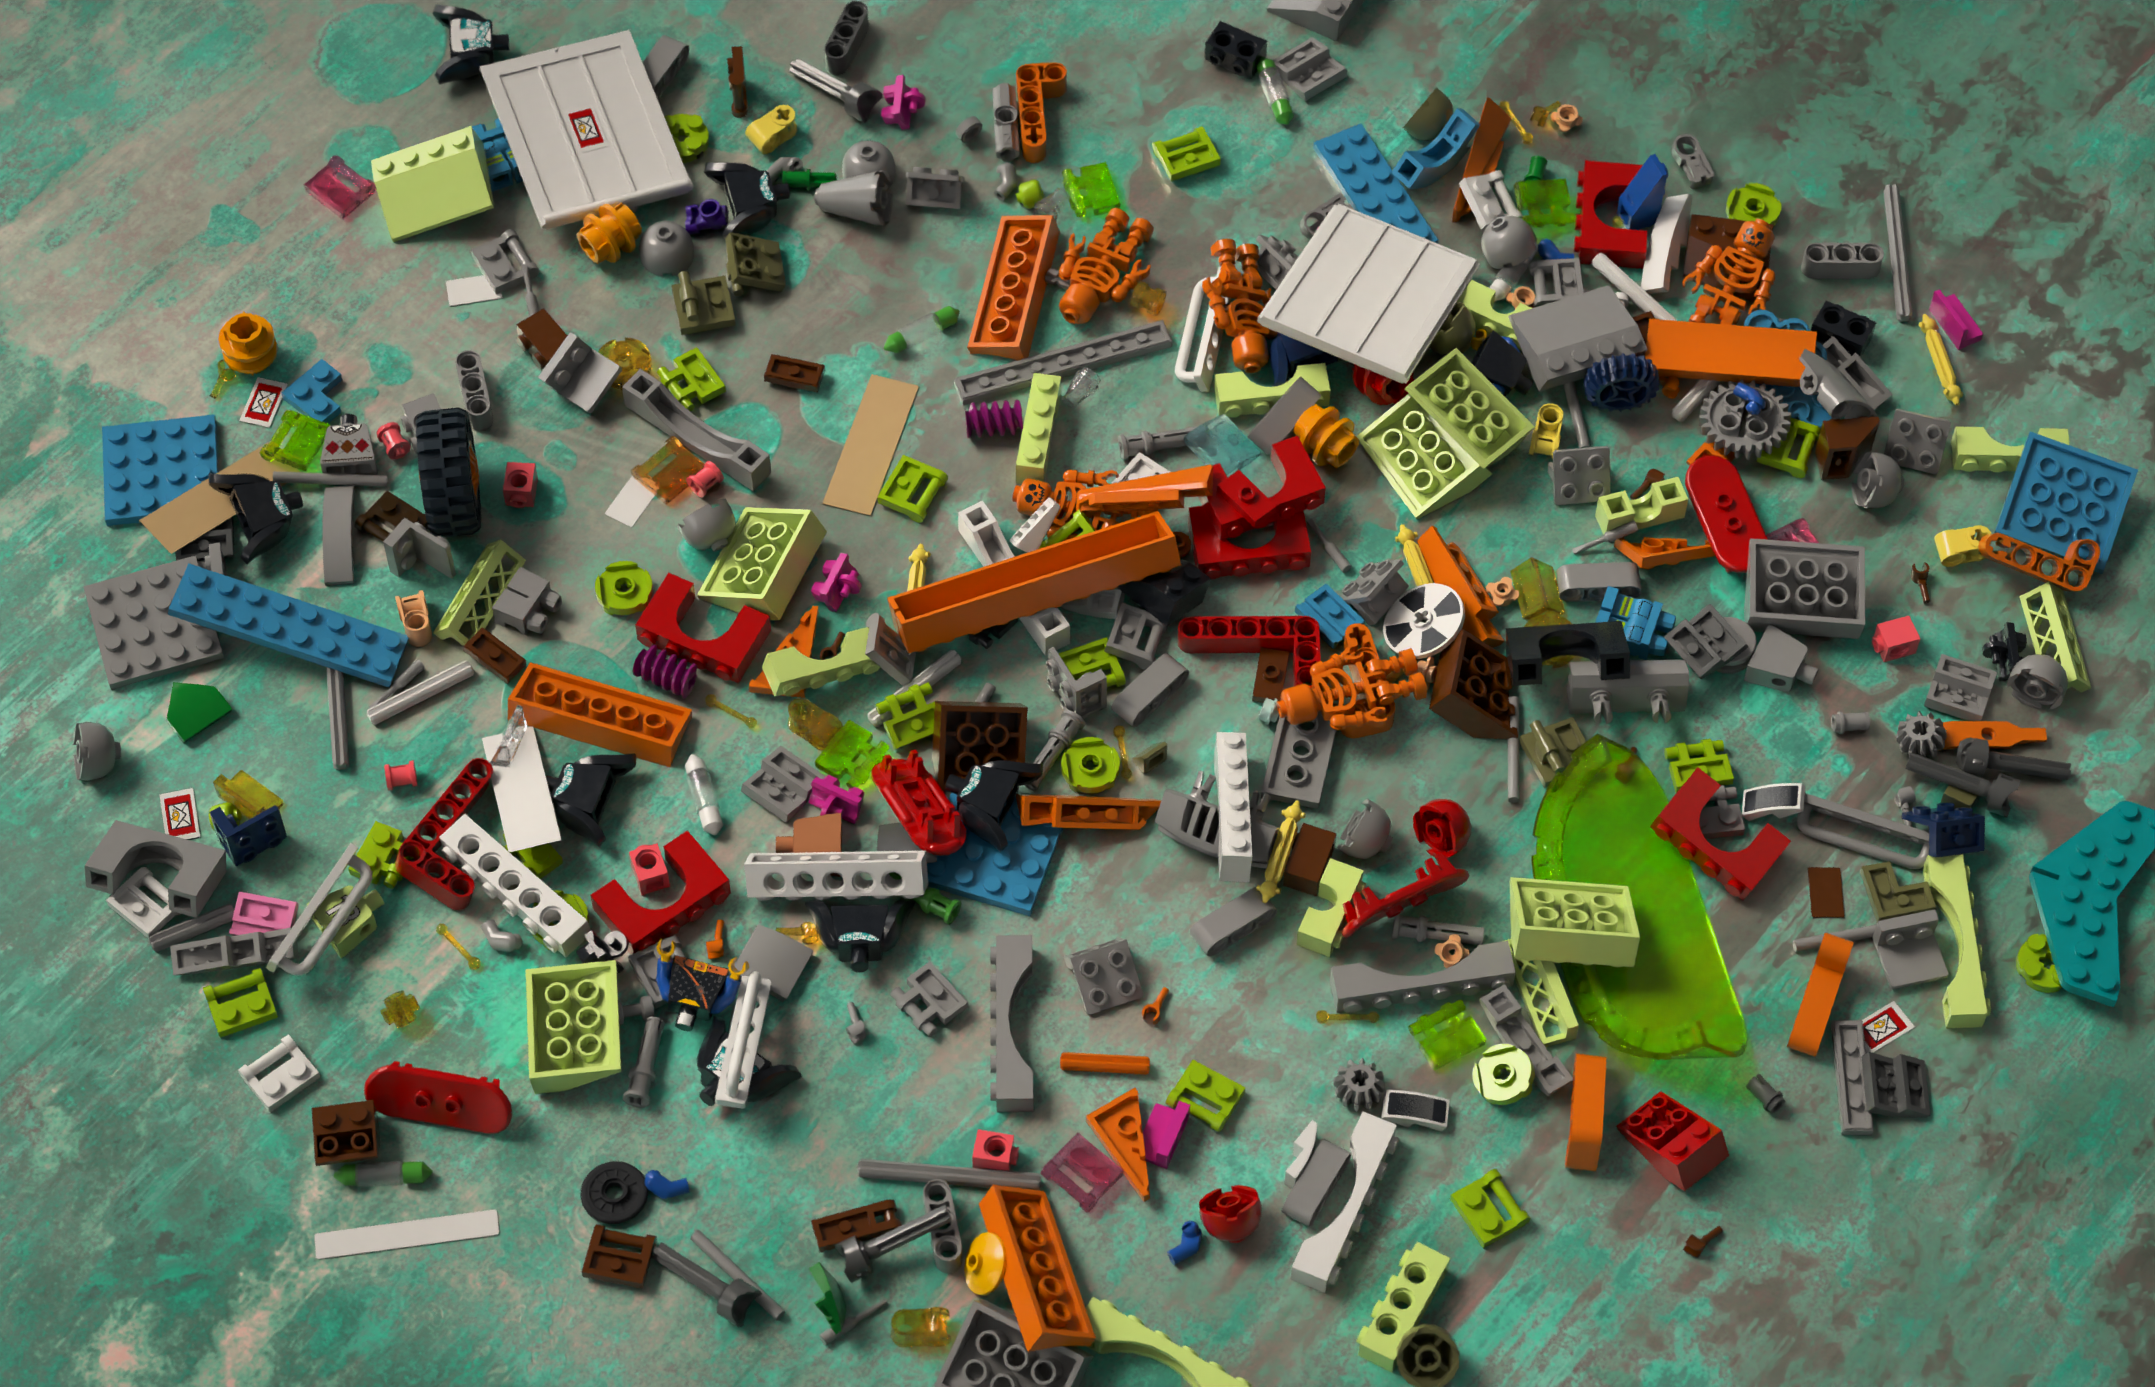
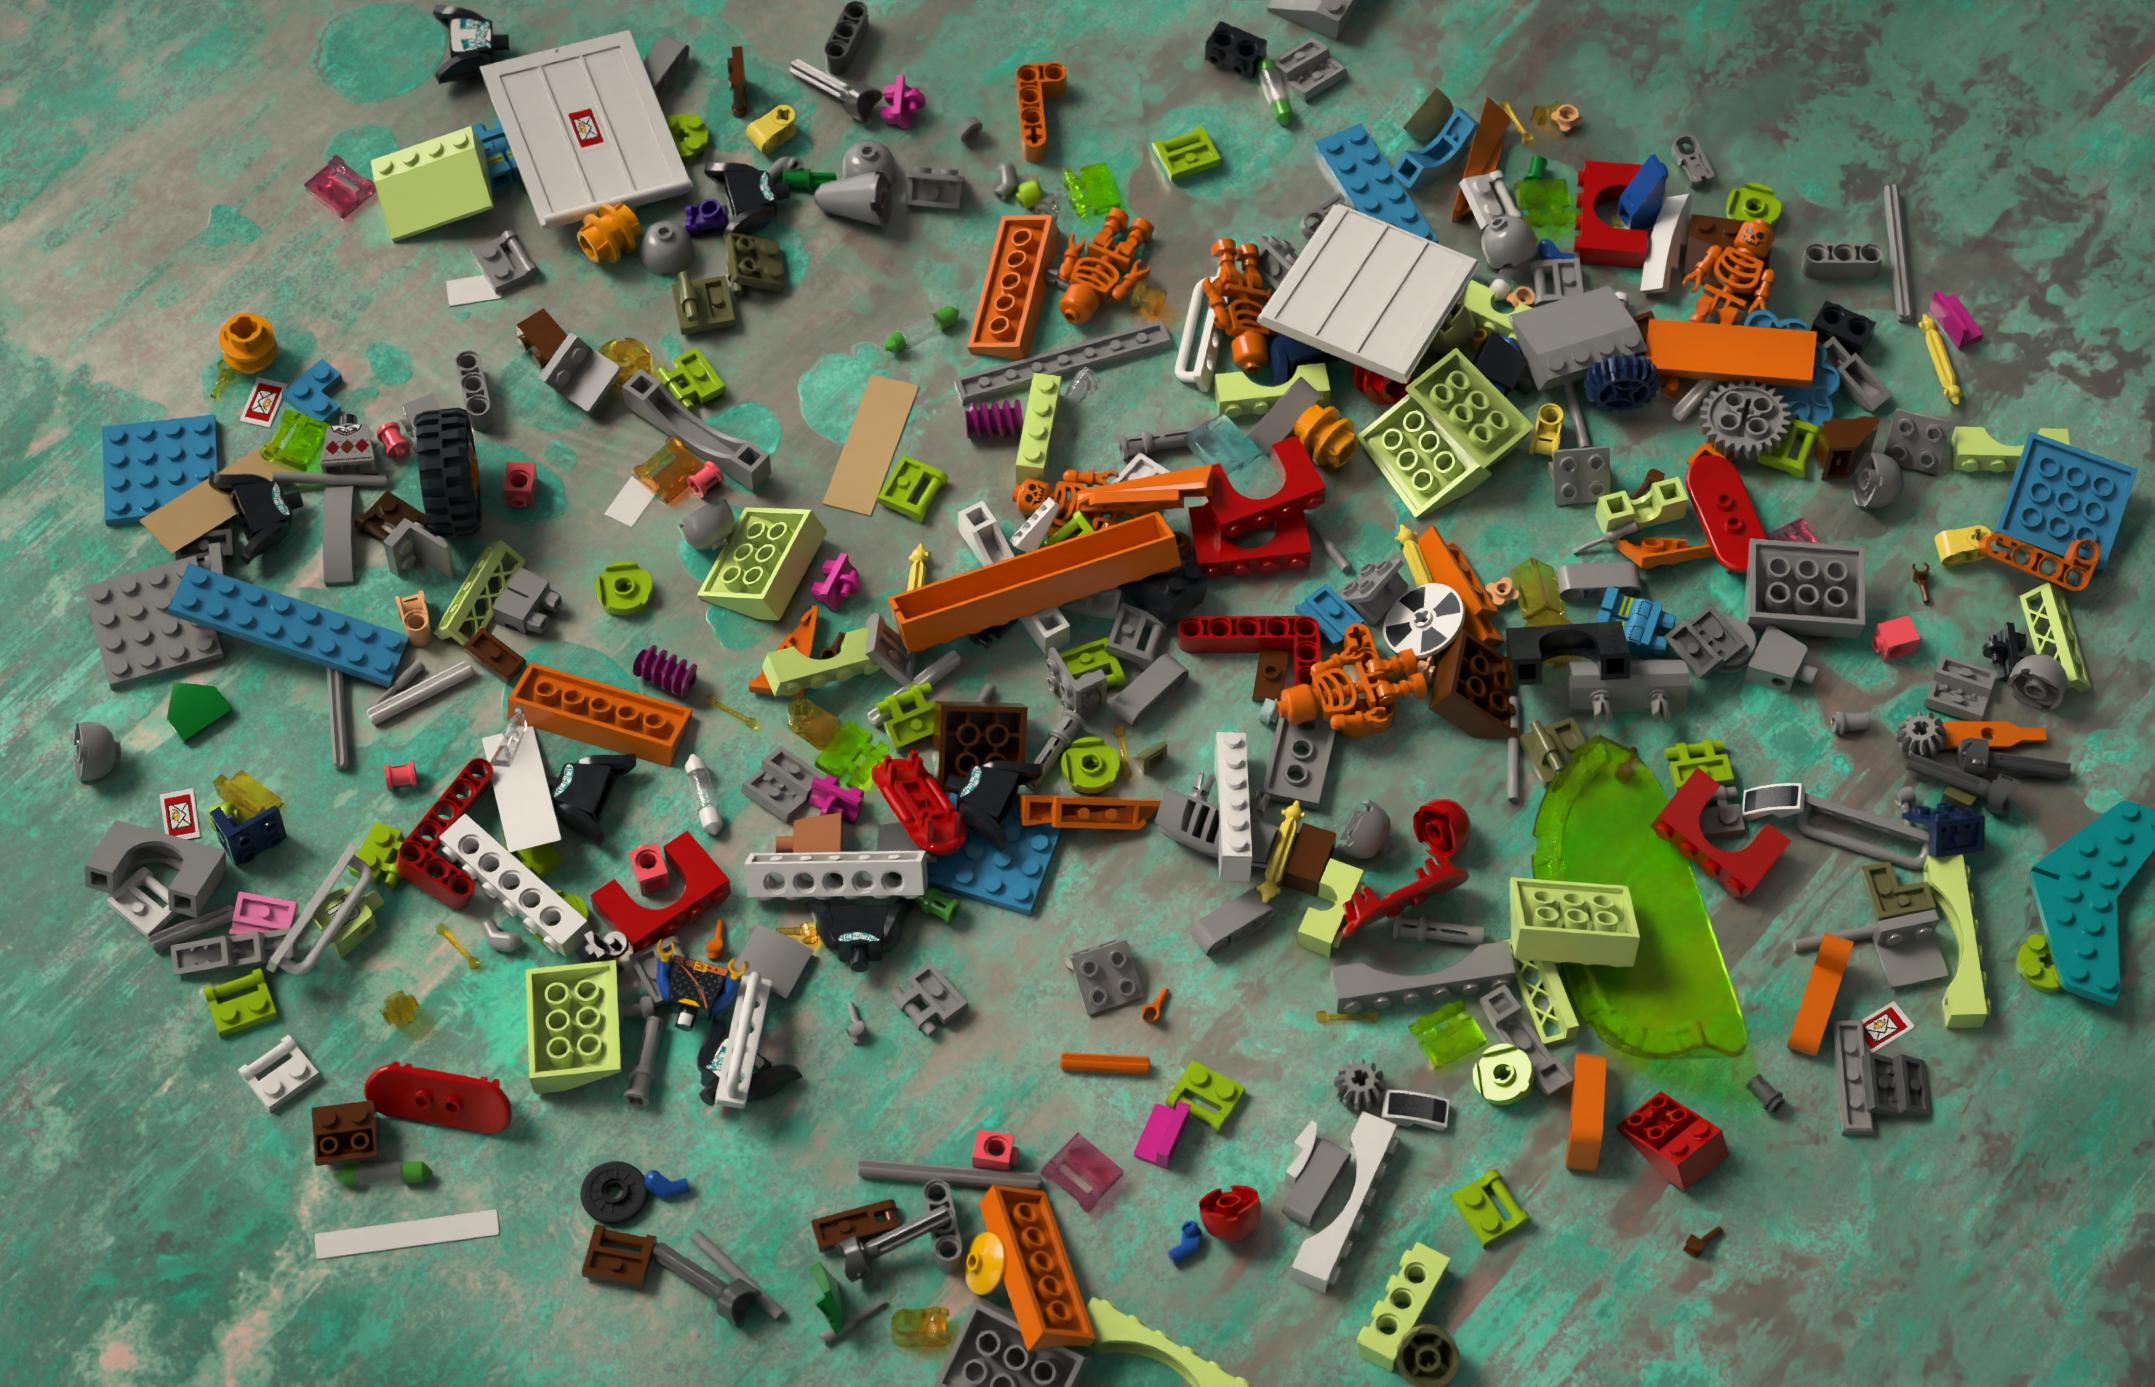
light grey piece [521,263,539,317] -> none
red arch [635,572,771,684] -> none
reddish brown plate [764,354,825,393] -> none
light grey arch [990,935,1033,1112] -> none
light grey piece [992,83,1020,162] -> none
orange wing [1086,1087,1150,1202] -> none
red plate [1217,470,1277,528] -> none
light nougat plate [1434,934,1470,969] -> none
white axle [1592,253,1677,321] -> none
blue arm [1733,382,1766,415] -> none
light grey panel [1799,349,1880,430] -> none
reddish brown sticker [1808,867,1844,918] -> none

